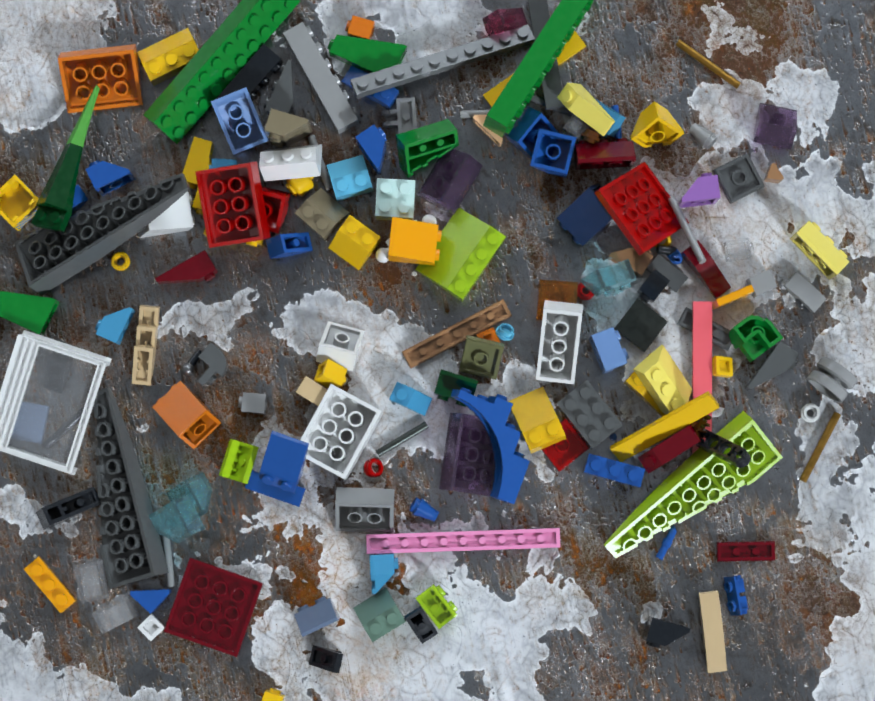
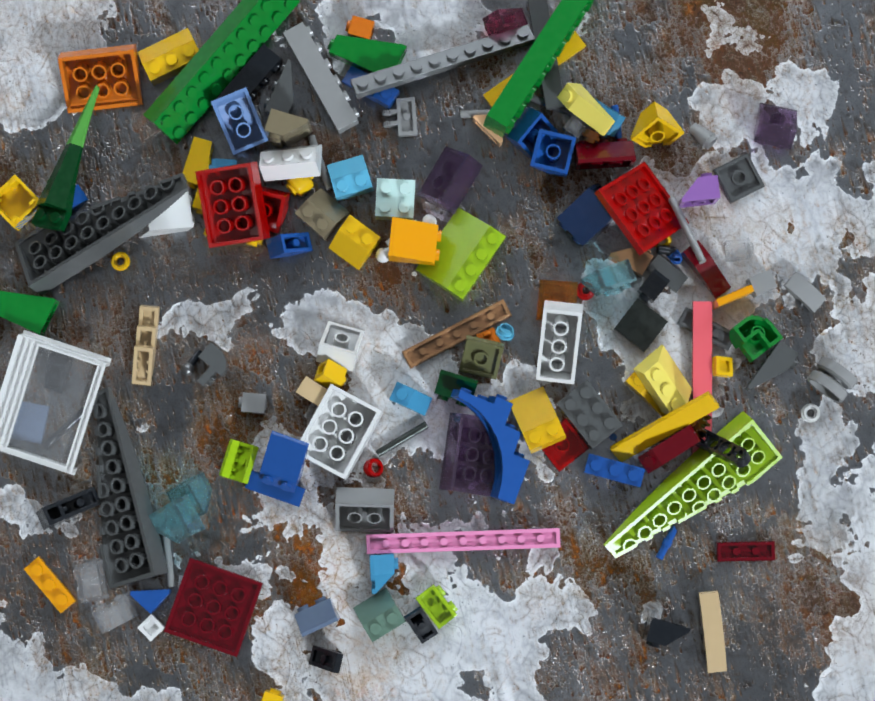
blue slope [85,160,136,196] -> none
dark azure slope [95,307,136,345] -> none
orange slope [152,381,221,449] -> none
dark red slope [155,250,218,284] -> none
blue slope [355,124,387,175] -> none
green wedge [396,119,459,178] -> none
blue cone [409,497,439,522] -> none
medium blue brick [589,327,629,374] -> none
pearl gold bar [676,39,741,89] -> none
blue hinge [723,575,749,616] -> none
medium nougat slope [764,163,784,184] -> none
light yellow slope [790,221,849,280] -> none
pearl gold bar [799,411,841,483] -> none

